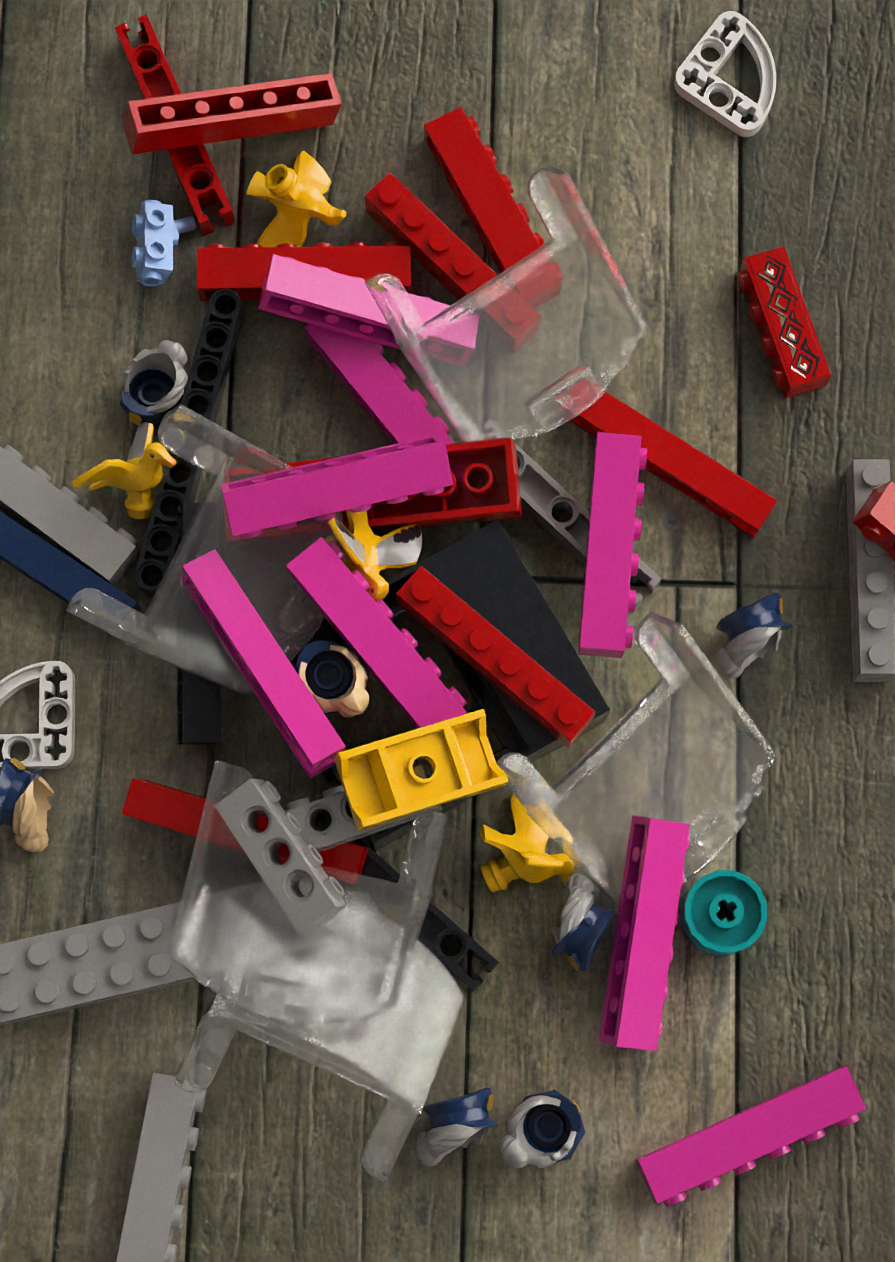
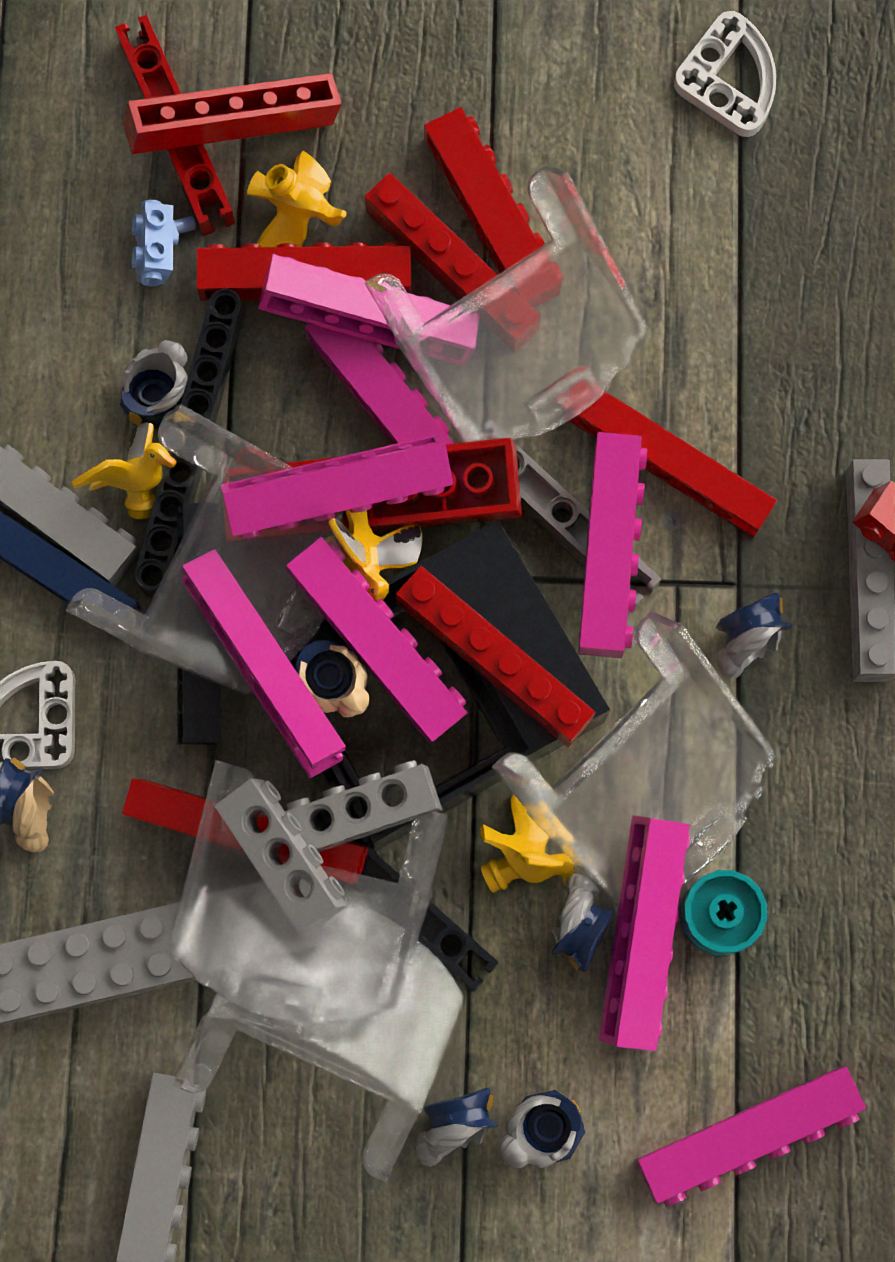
yellow piece [334,709,509,832] -> none
red brick [737,246,832,399] -> none

